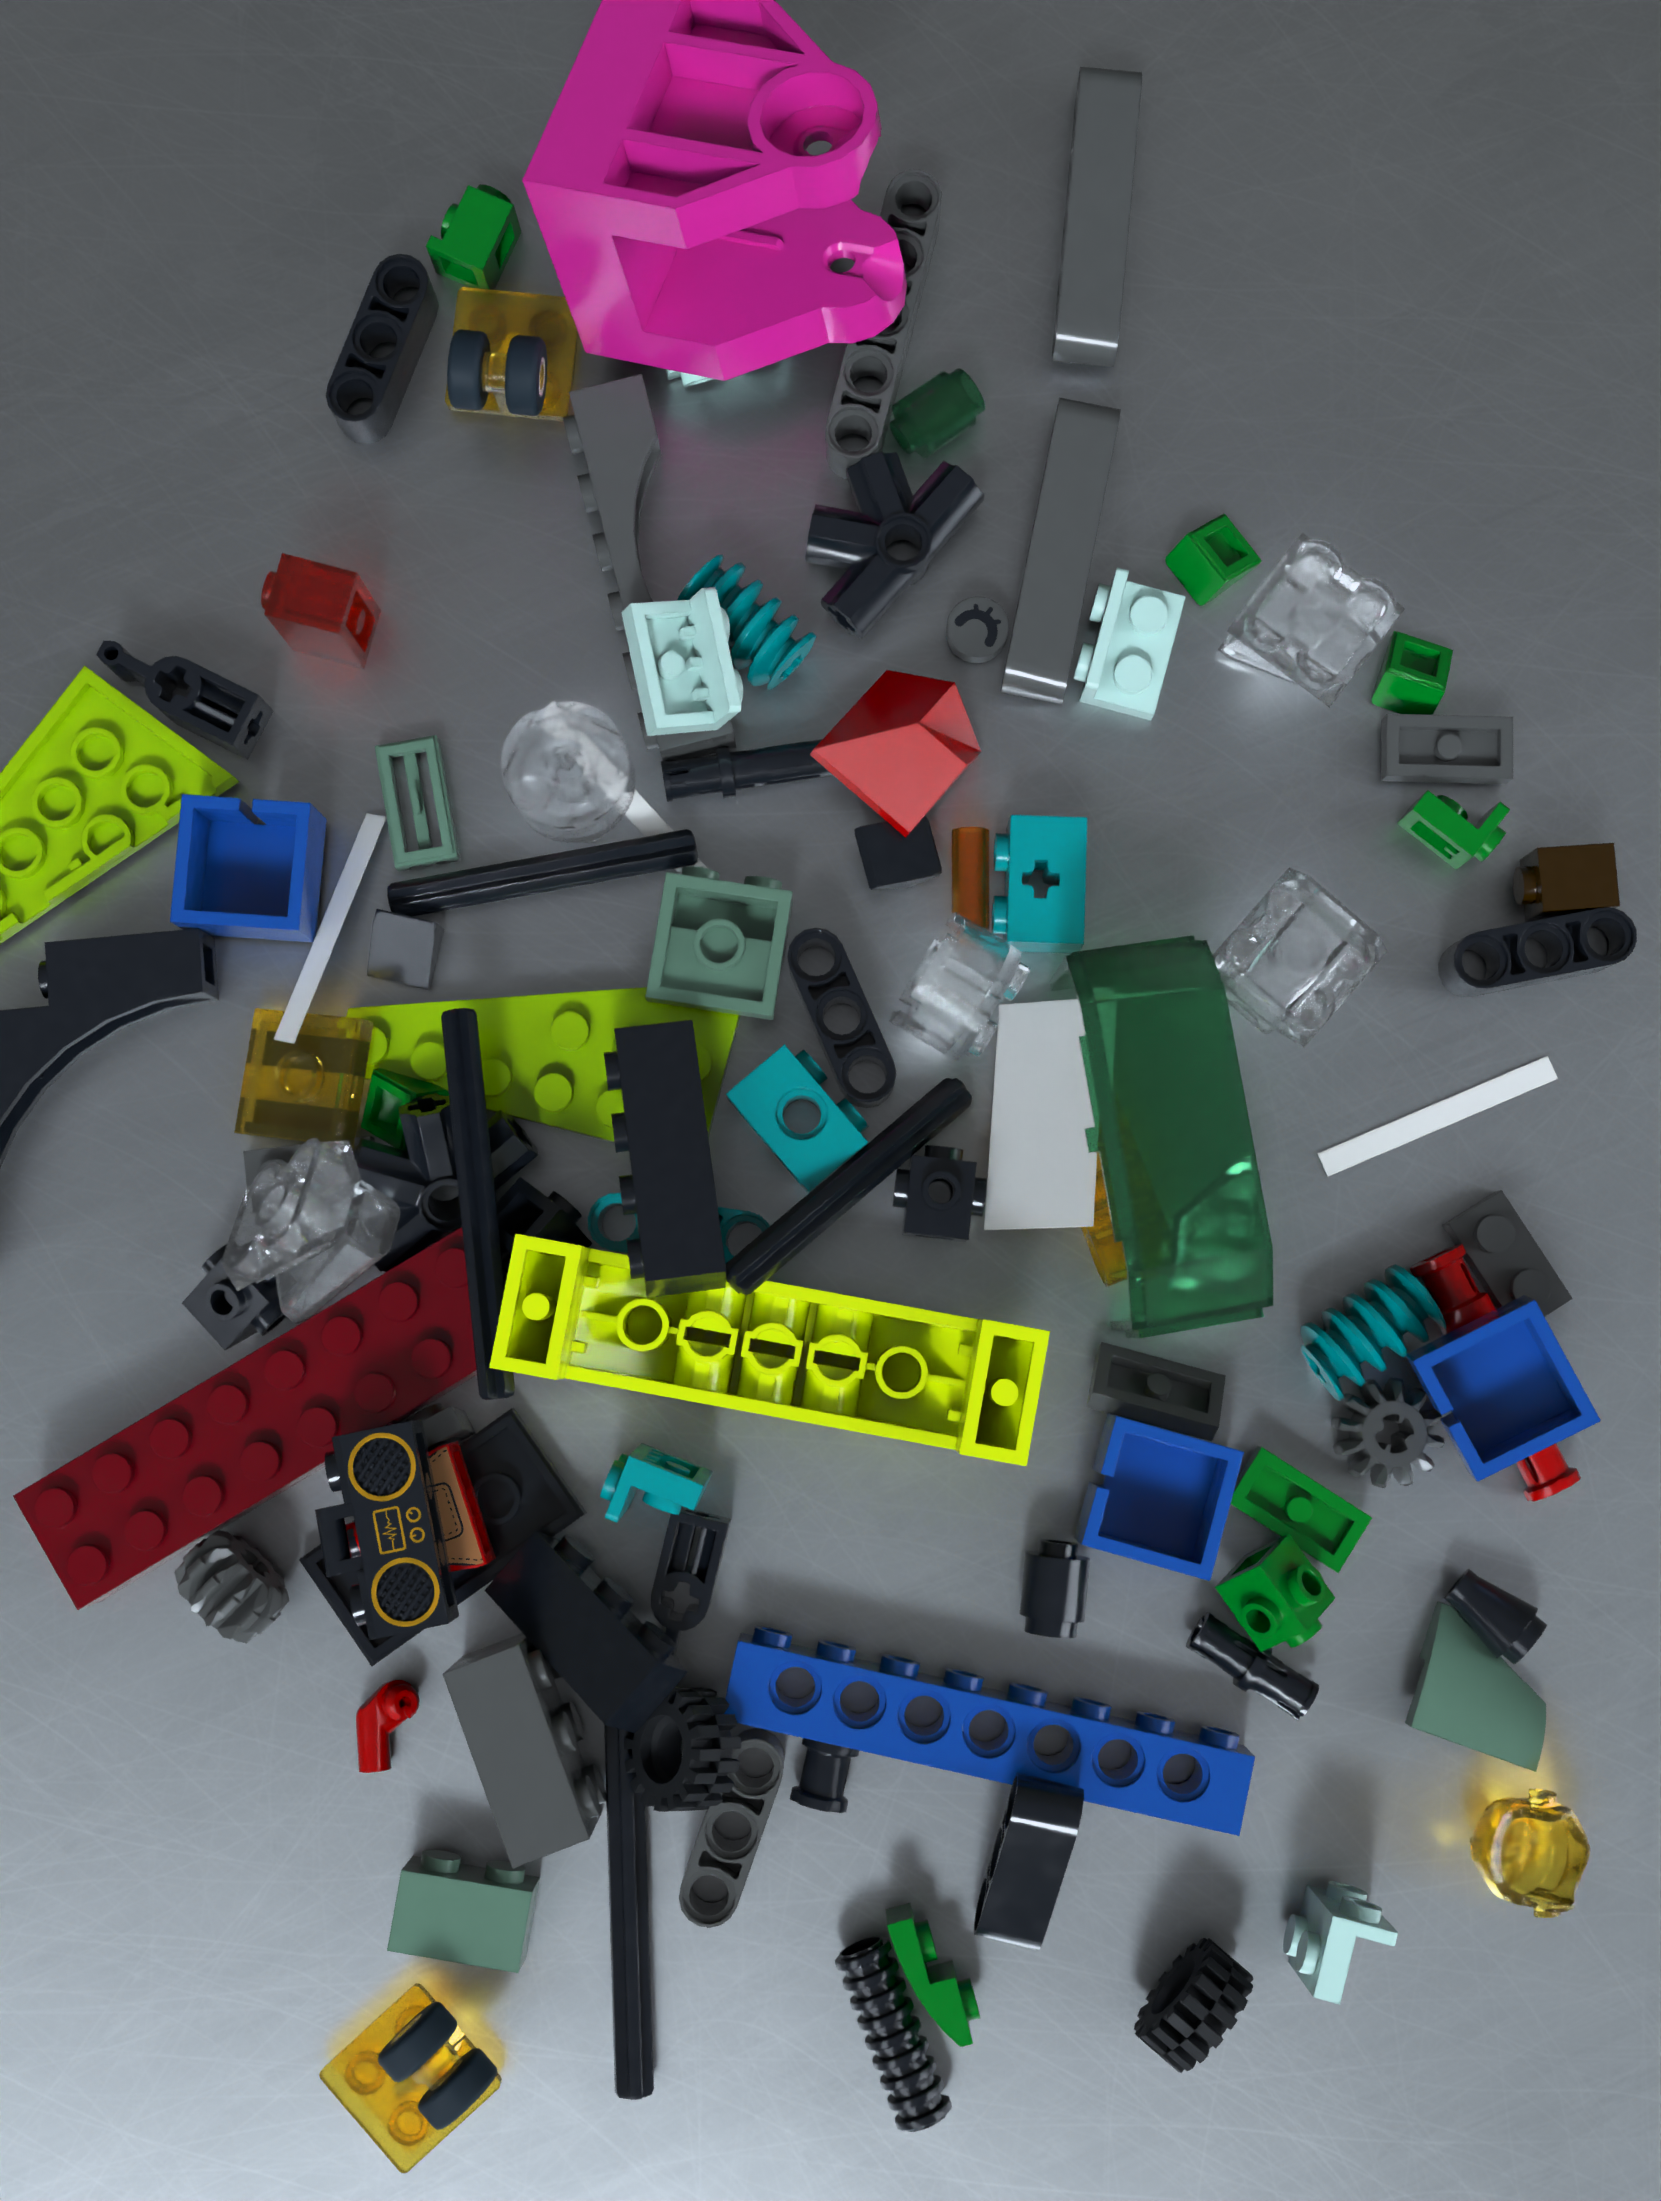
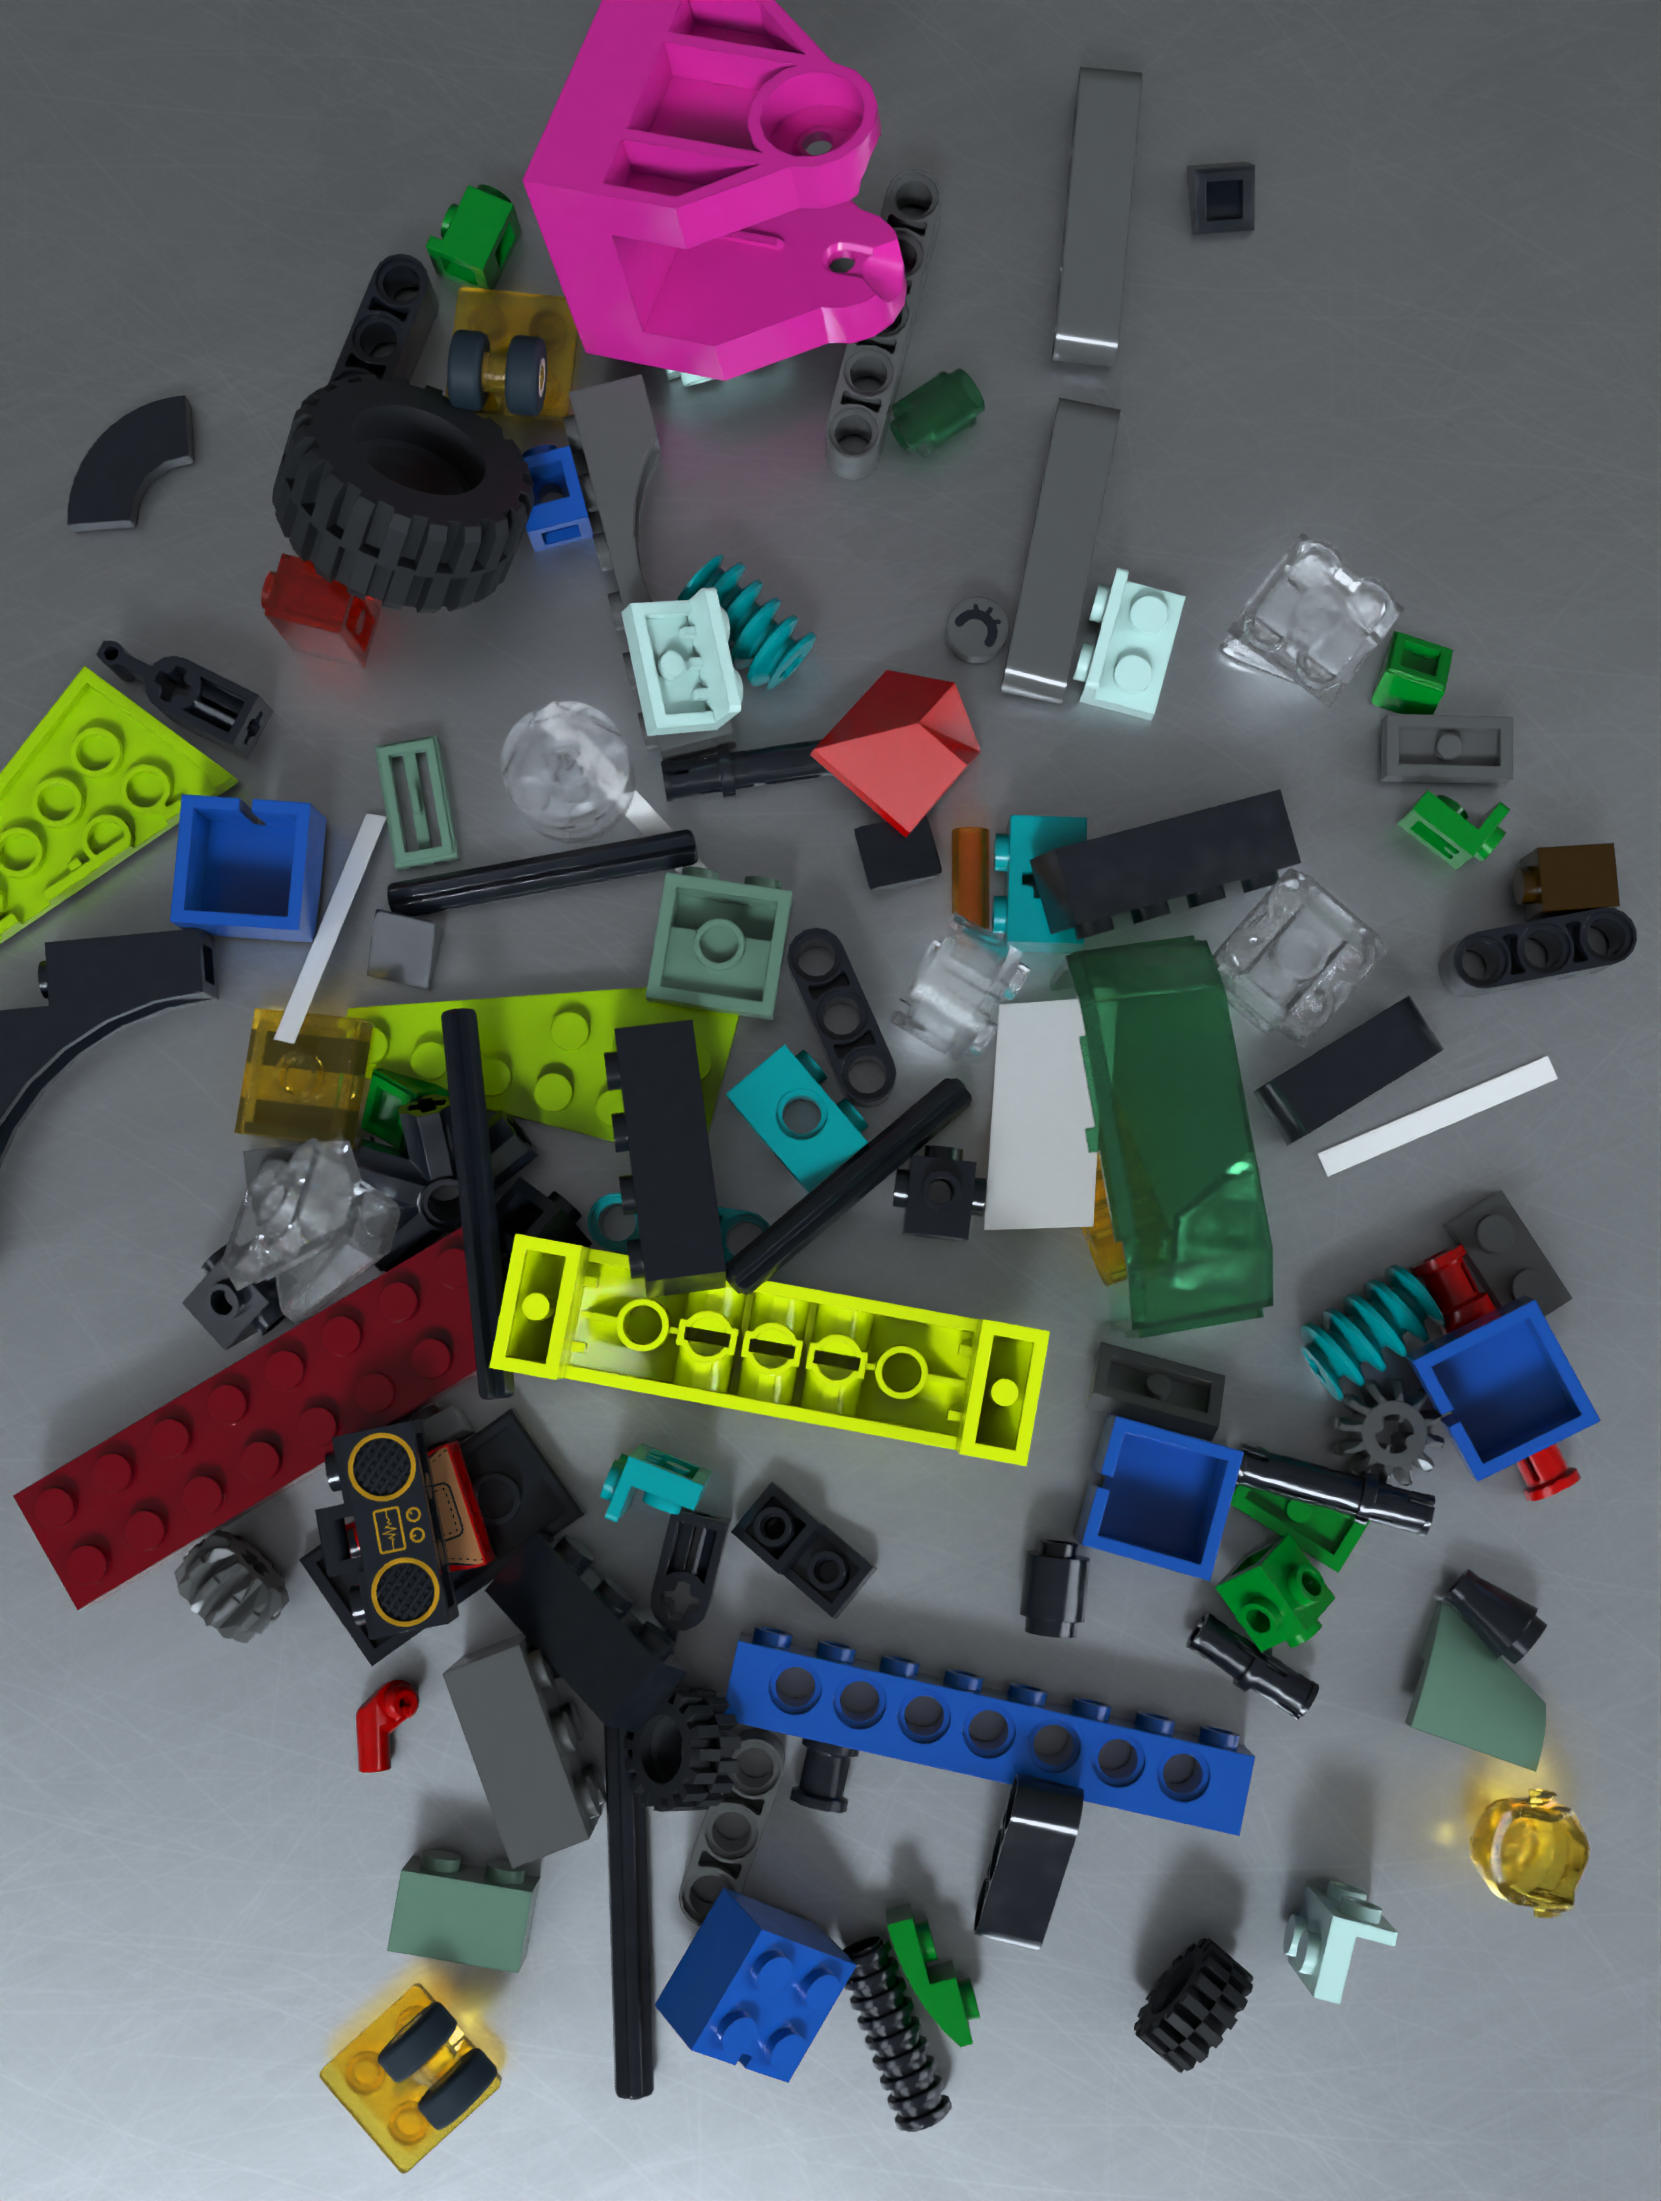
black piece [805,451,984,640] -> none
green slope [1165,514,1262,606] -> none
none -> black tile [67,395,194,532]
none -> black tyre [272,375,535,613]
none -> blue brick [522,445,593,552]
none -> blue piece [654,1887,857,2083]
none -> black slope [731,1482,878,1619]
none -> black brick [1029,789,1301,940]
none -> black slope [1187,162,1255,235]
none -> black pin [1236,1443,1435,1537]
none -> black beam [1253,995,1444,1146]

